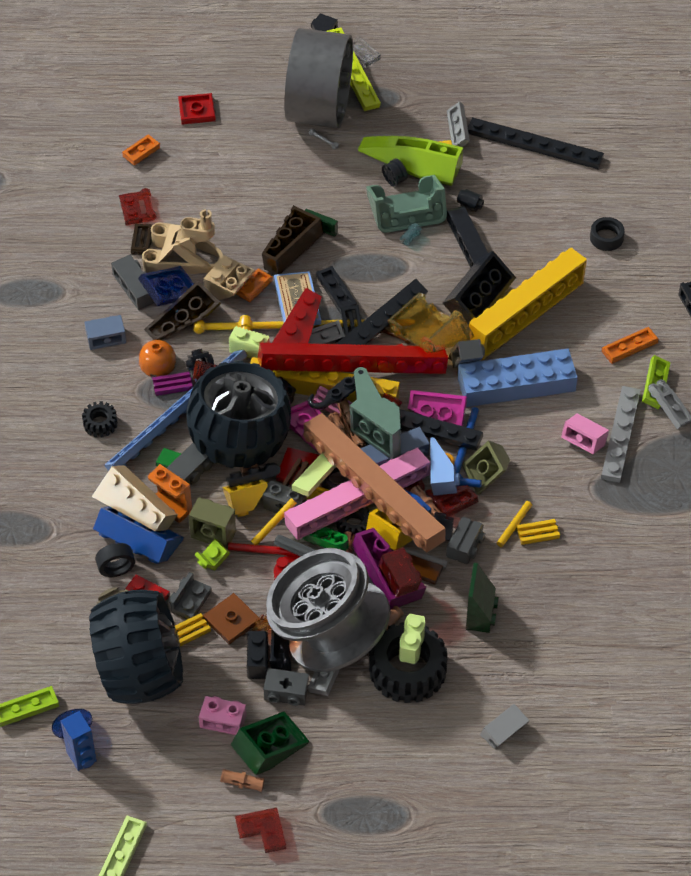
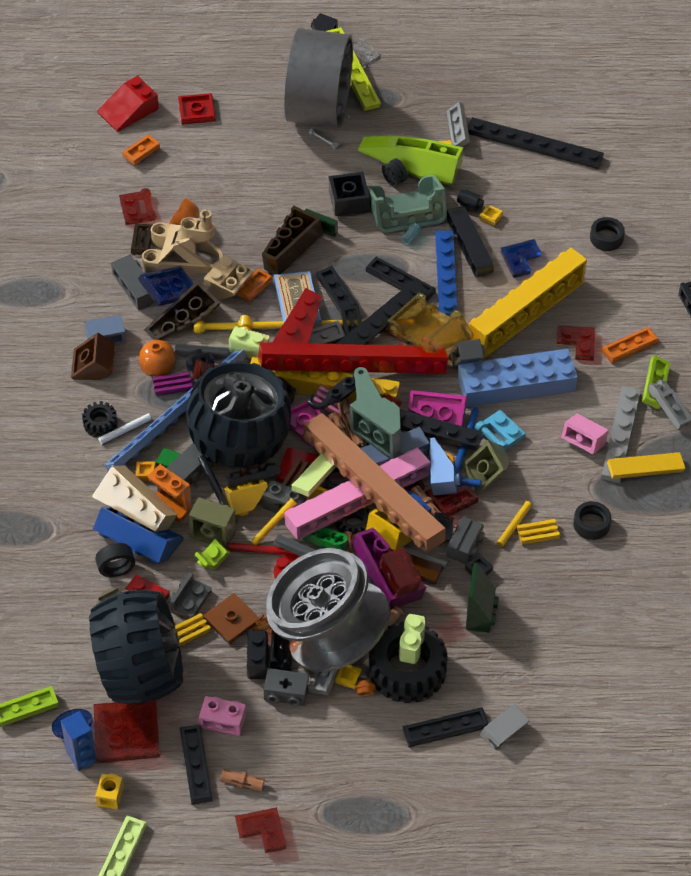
dark green slope [231,711,309,775] -> none
black brick [442,251,516,330] -> none
none -> reddish brown slope [71,333,115,380]
none -> clear red plate [93,700,160,763]
none -> yellow brick [95,773,124,810]
none -> red slope [97,76,159,132]
none -> white bar [98,413,152,445]
none -> light orange tile [136,462,156,481]
none -> orange cylinder [169,198,200,225]
none -> dark grey axle [175,344,230,359]
none -> black tile [180,725,213,805]
none -> black bar [198,455,237,523]
none -> black brick [329,172,370,216]
none -> yellow plate [335,665,362,690]
none -> orange plate [355,680,376,696]
none -> black tile [366,256,436,304]
none -> black tile [403,707,488,748]
none -> blue plate [435,231,458,318]
none -> black plate [465,554,493,575]
none -> medium azure plate [474,410,526,451]
none -> yellow tile [479,205,504,227]
none -> clear blue plate [501,239,541,278]
none -> clear red plate [557,325,595,361]
none -> black tyre [573,501,611,540]
none -> yellow tile [607,452,686,479]

